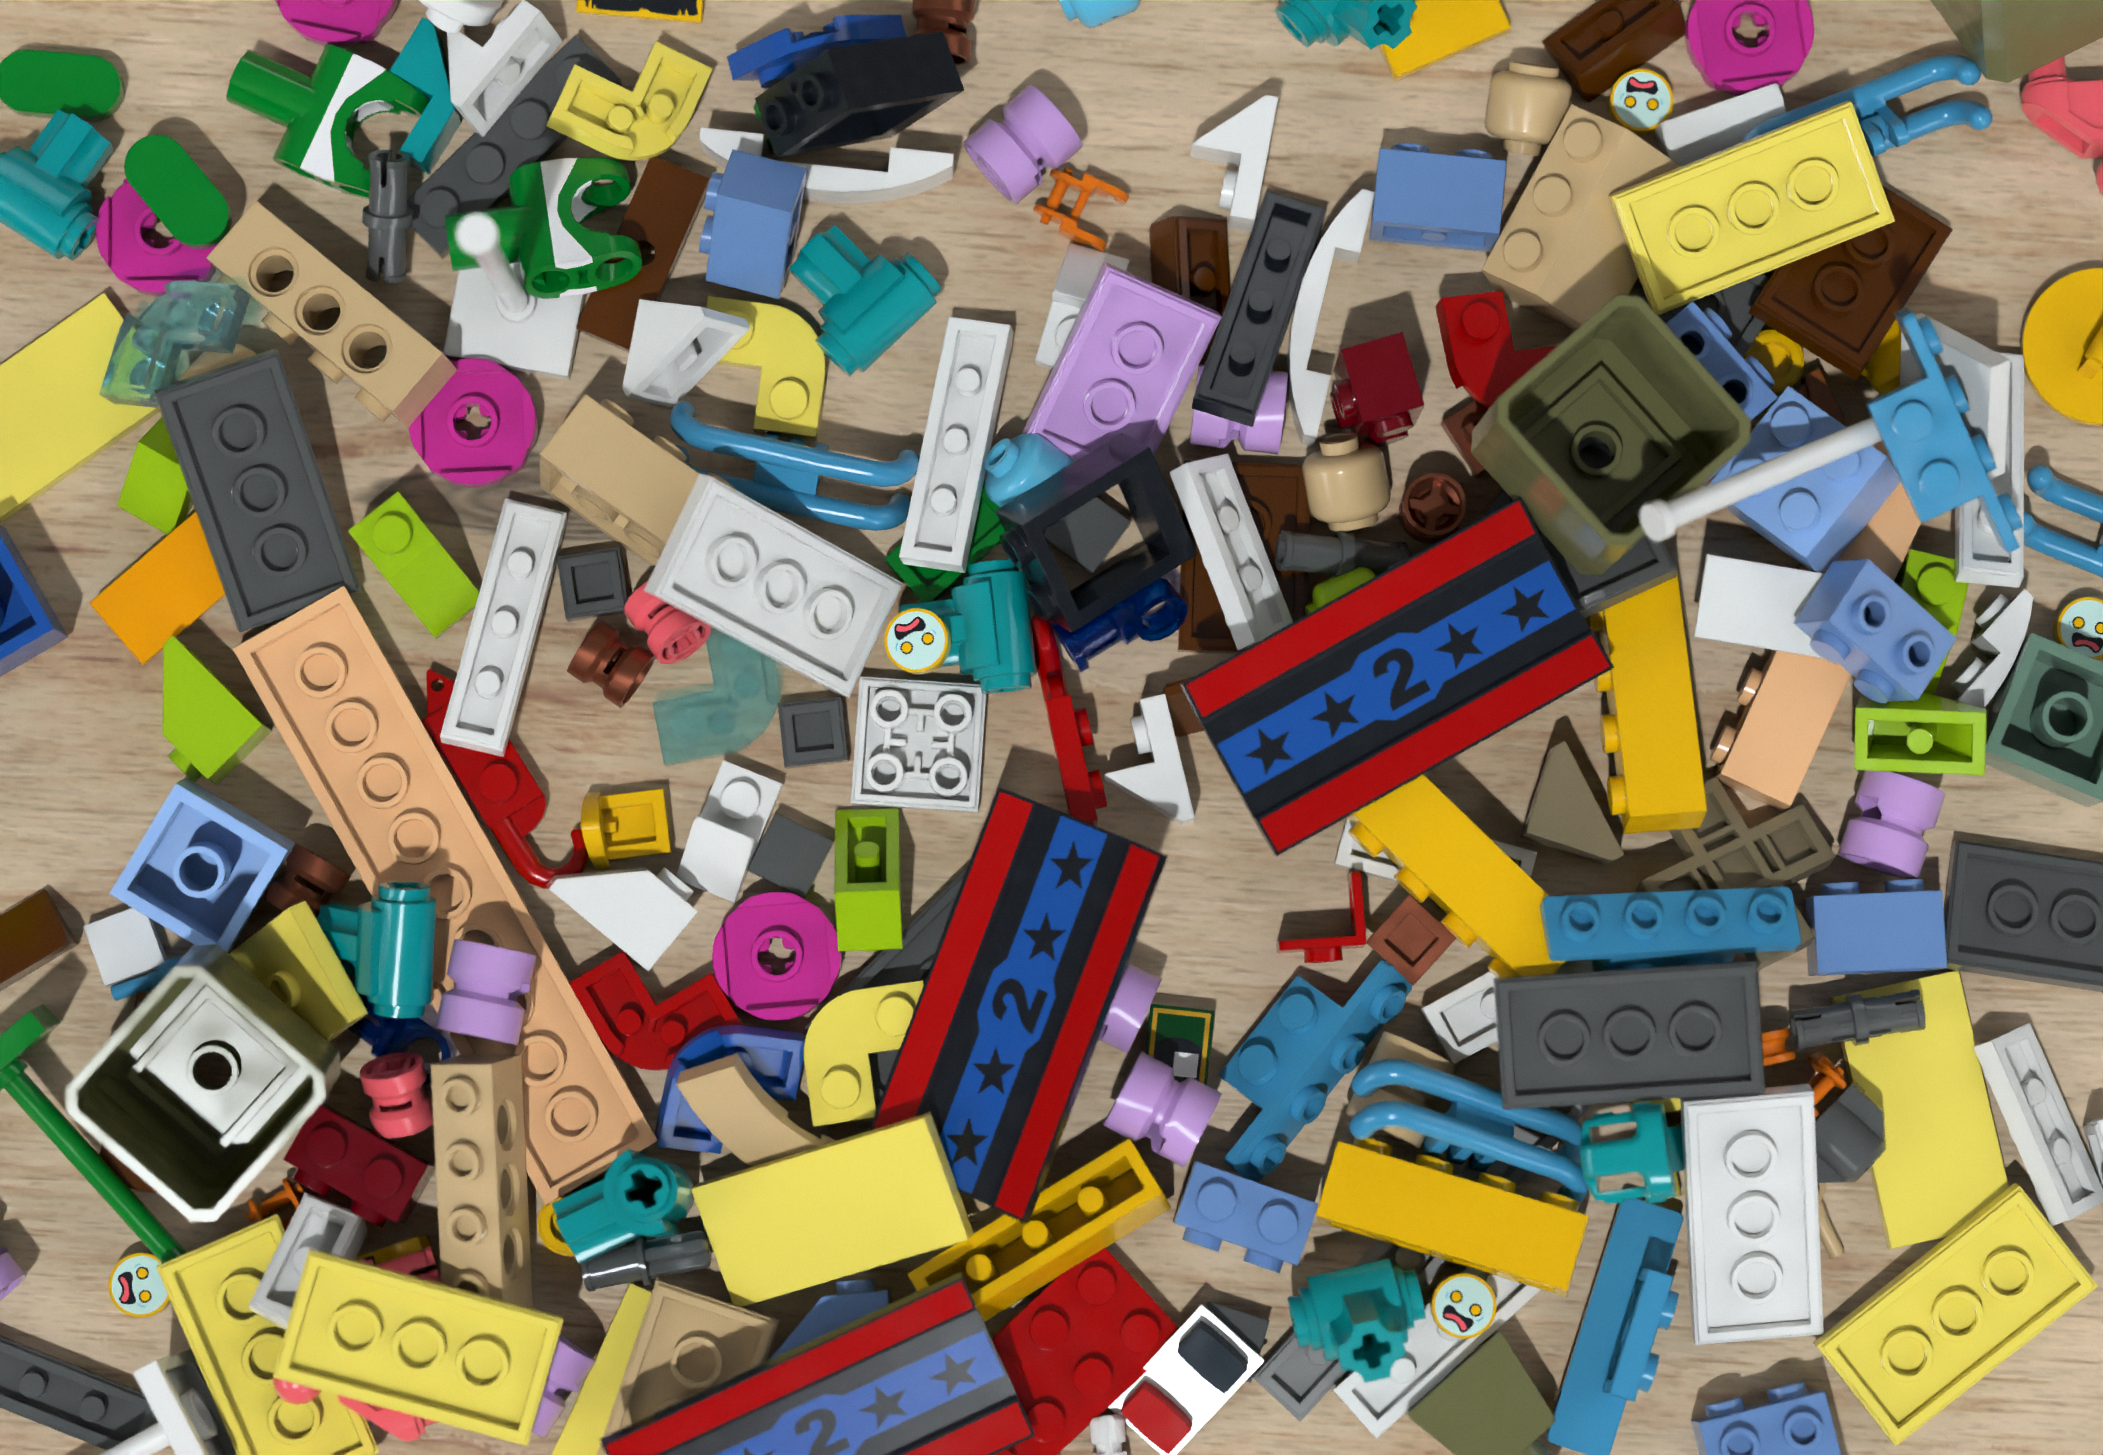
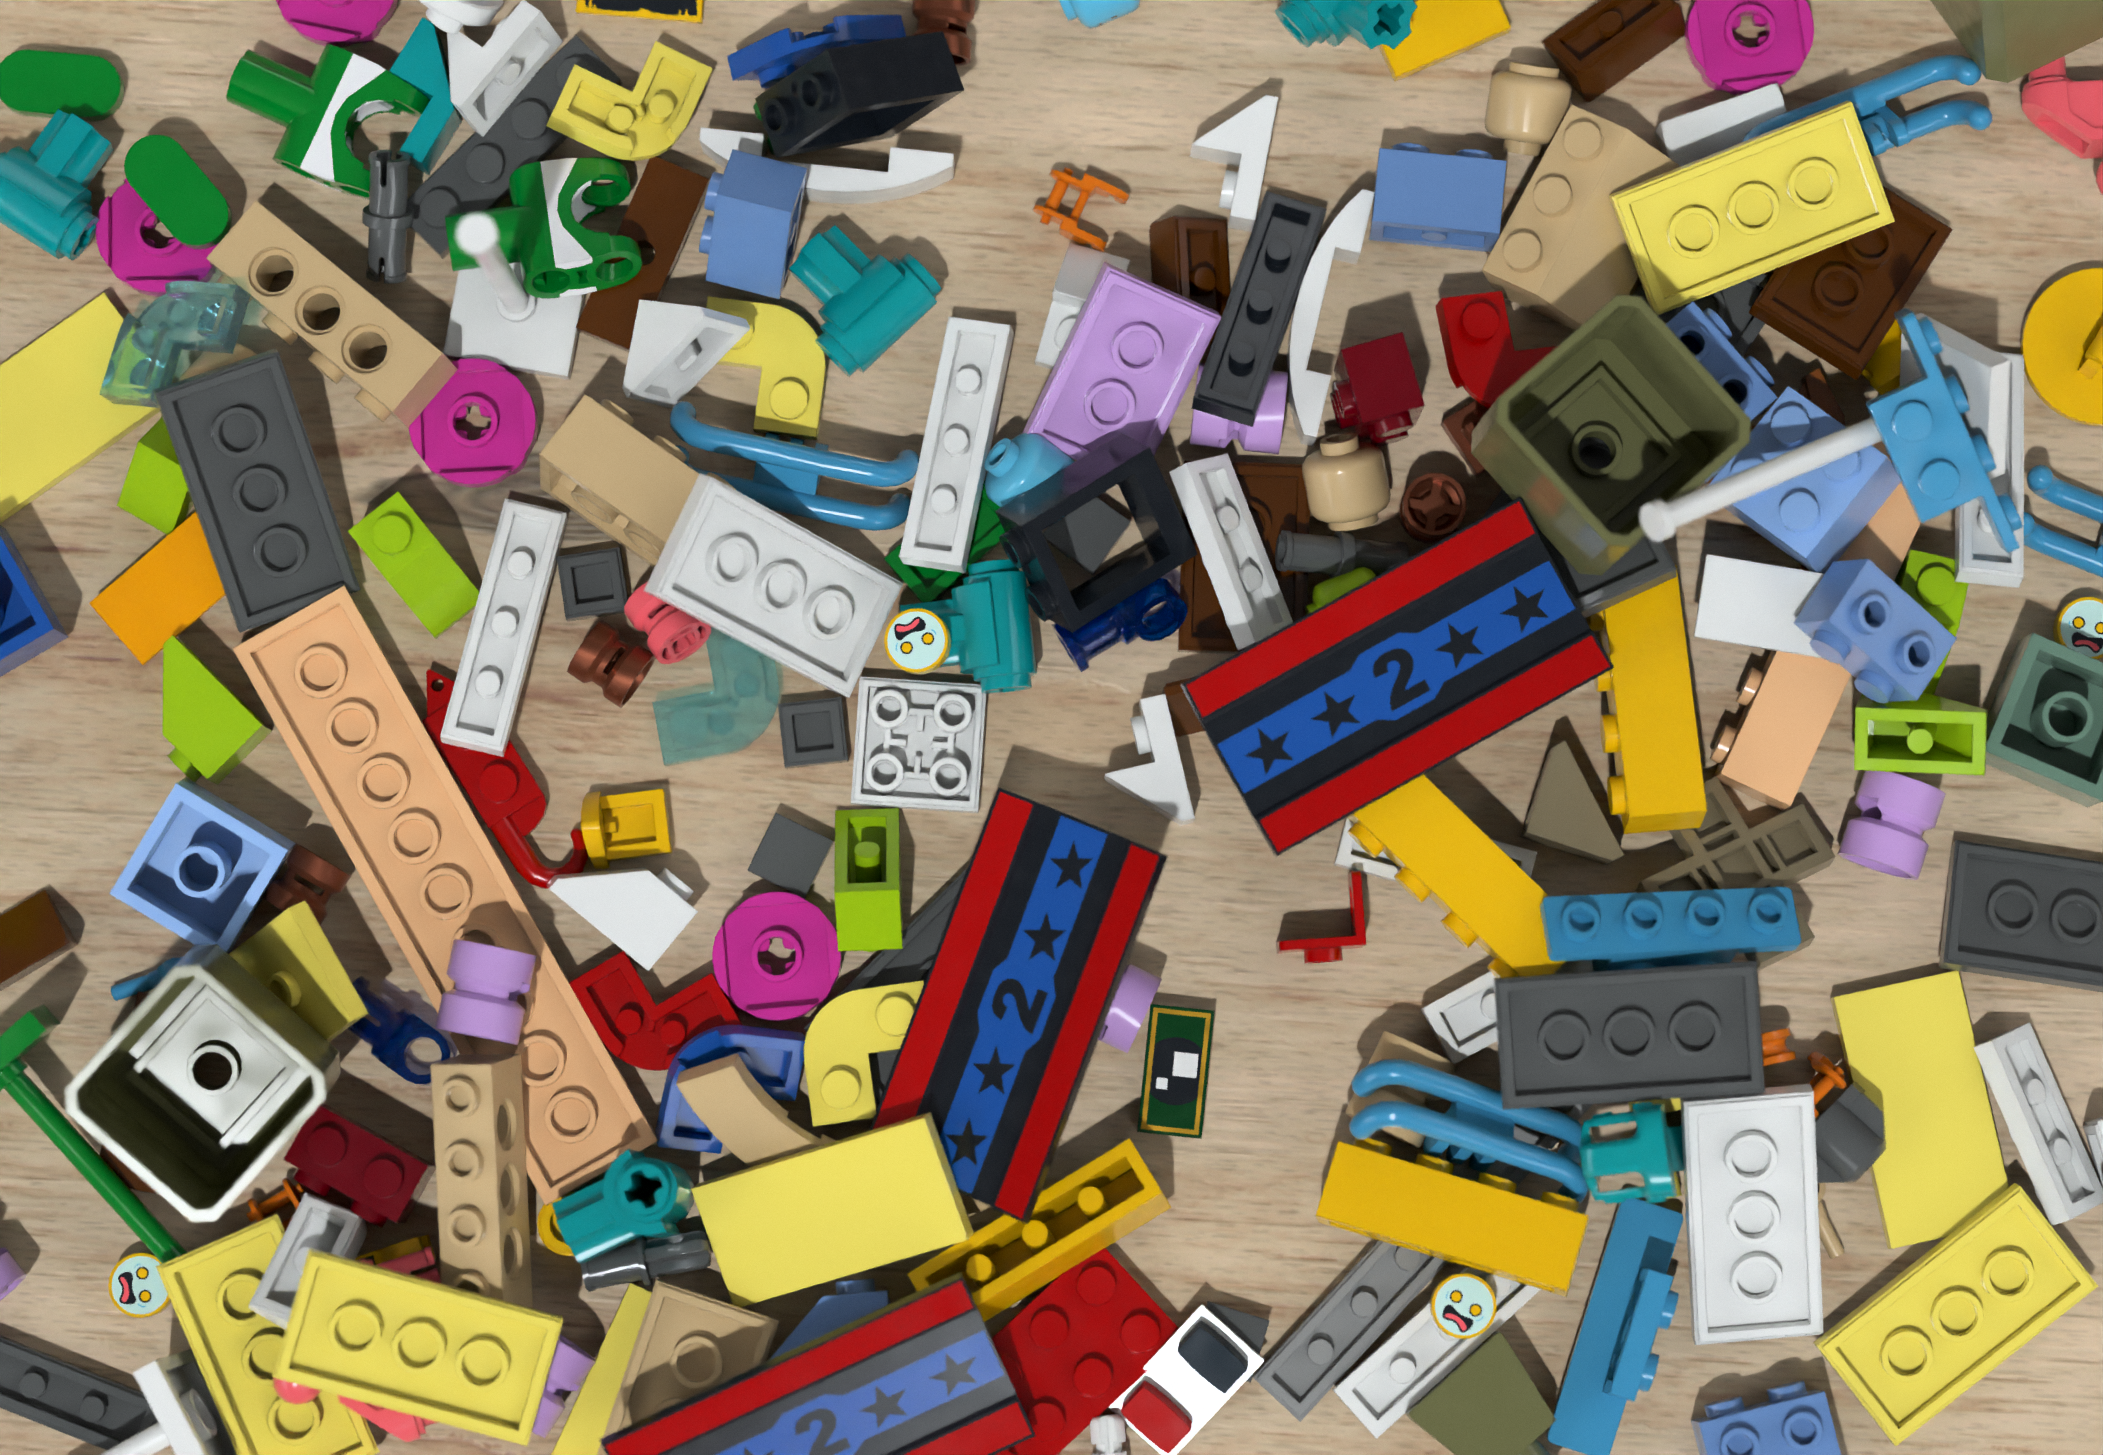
white tile [83,908,167,987] -> none
teal piece [317,881,437,1018] -> none
coral wheel [360,1052,433,1138] -> none
white slope [676,760,783,903] -> none
lavender wheel [963,84,1083,205] -> none
red plate [1031,614,1107,825] -> none
lavender wheel [1103,1052,1222,1167] -> none
medium blue brick [1173,1161,1319,1273] -> none
dark azure bracket [1218,959,1412,1183] -> none
teal piece [1287,1259,1426,1383] -> none
copper tile [1366,895,1457,986] -> none
tile [1608,69,1673,136] -> none
yellow tile [1743,330,1804,395] -> none
dark grey pin [1789,989,1926,1050] -> none
medium blue brick [1804,879,1947,976] -> none
white slope [1951,589,2034,708] -> none

